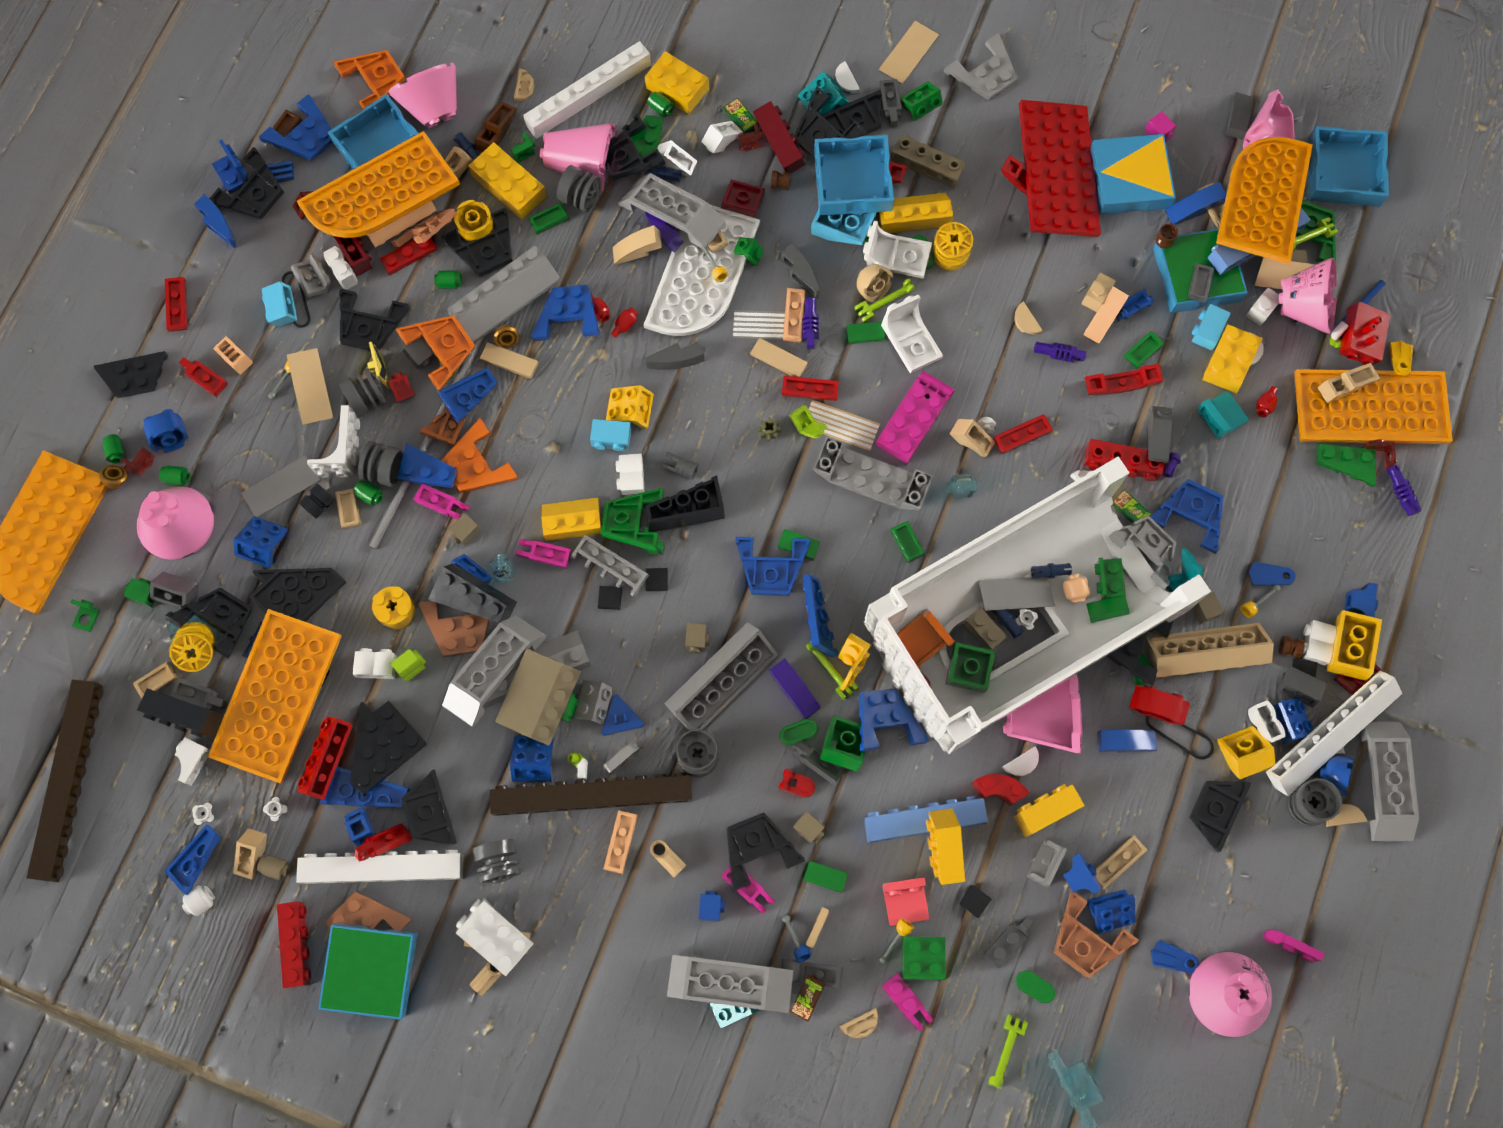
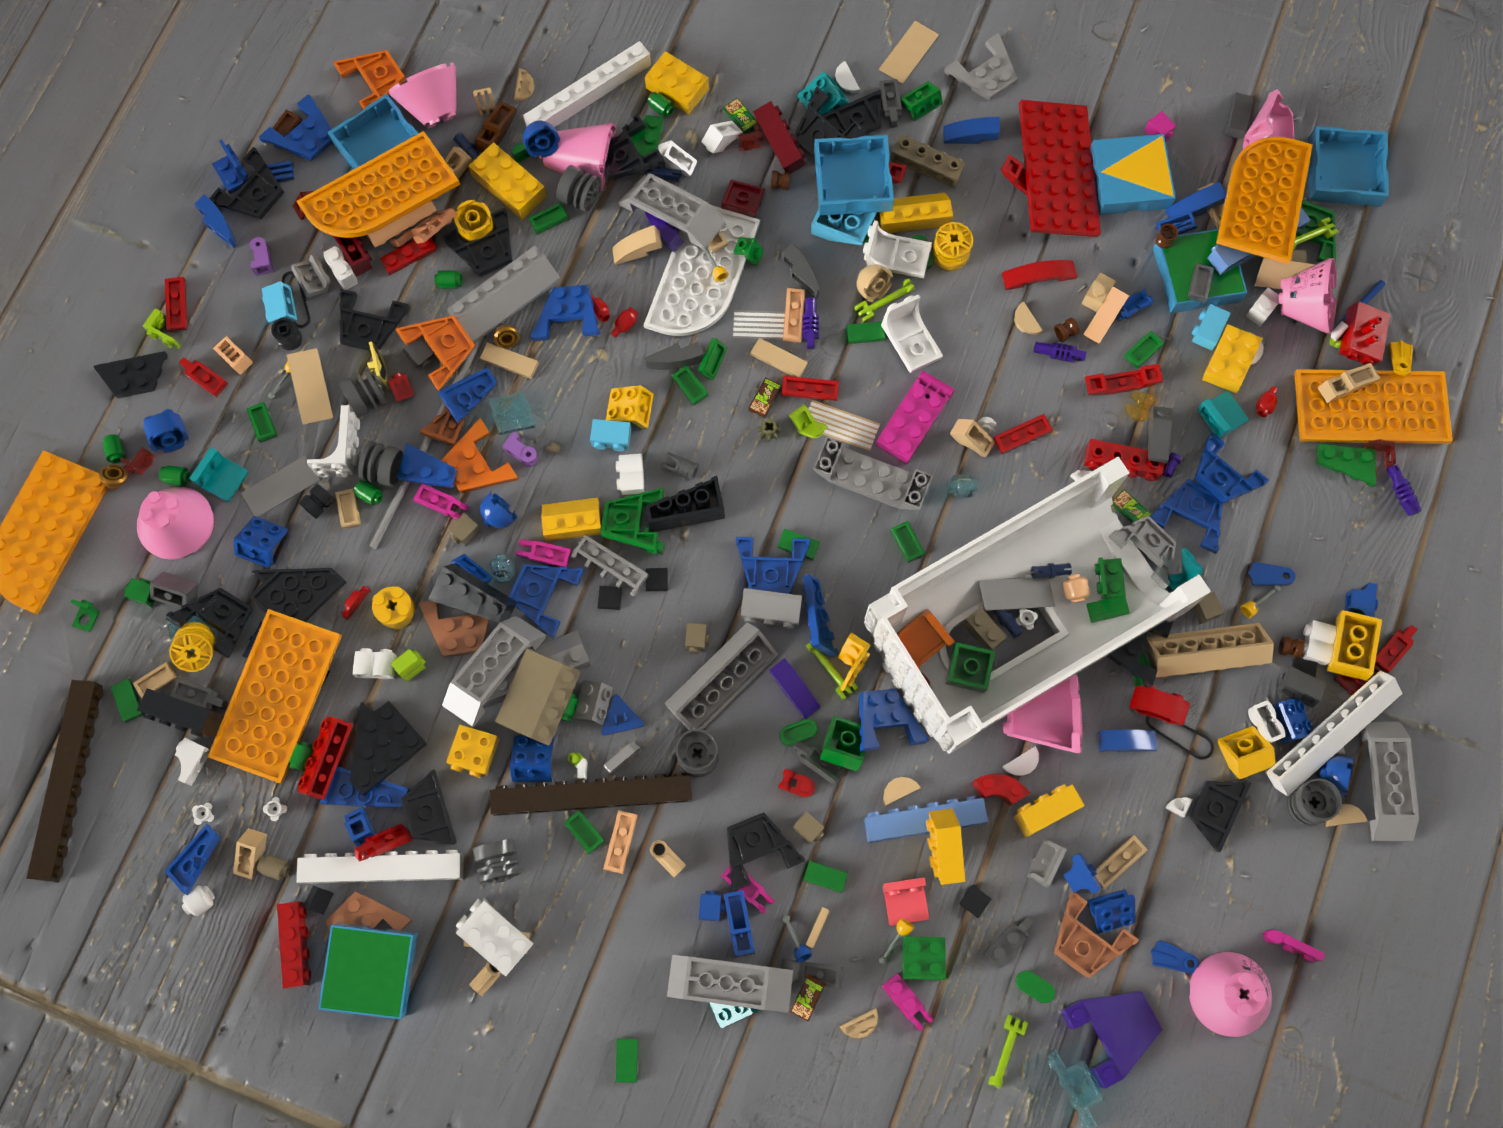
none -> green tile [110,678,144,723]
none -> lime bracket [143,308,181,349]
none -> teal bracket [189,447,249,502]
none -> green tile [246,402,278,443]
none -> medium lavender leg [250,237,274,276]
none -> black wheel [271,318,302,350]
none -> green brick [289,741,313,772]
none -> black piece [303,885,334,915]
none -> red tile [341,585,371,621]
none -> yellow brick [446,724,500,778]
none -> tan tile [473,87,496,116]
none -> blue cylinder [480,491,518,529]
none -> clear light blue hinge [488,392,536,435]
none -> medium lavender leg [502,431,538,467]
none -> blue wing [508,564,584,638]
none -> blue cylinder [523,120,560,158]
none -> green tile [564,810,605,854]
none -> green tile [615,1038,638,1083]
none -> green tile [672,365,709,406]
none -> green tile [698,338,727,380]
none -> blue slope [723,890,755,958]
none -> light grey slope [741,588,802,629]
none -> tile [749,377,782,418]
none -> tan tile [883,777,921,806]
none -> blue slope [943,117,1000,144]
none -> red slope [1002,260,1077,290]
none -> reddish brown wheel [1054,317,1080,342]
none -> dark purple wedge [1060,991,1163,1089]
none -> clear yellow piece [1125,390,1155,421]
none -> blue tile [1156,210,1197,235]
none -> white tile [1165,797,1193,818]
none -> blue wing [1194,433,1269,503]
none -> red hinge [1375,625,1418,673]

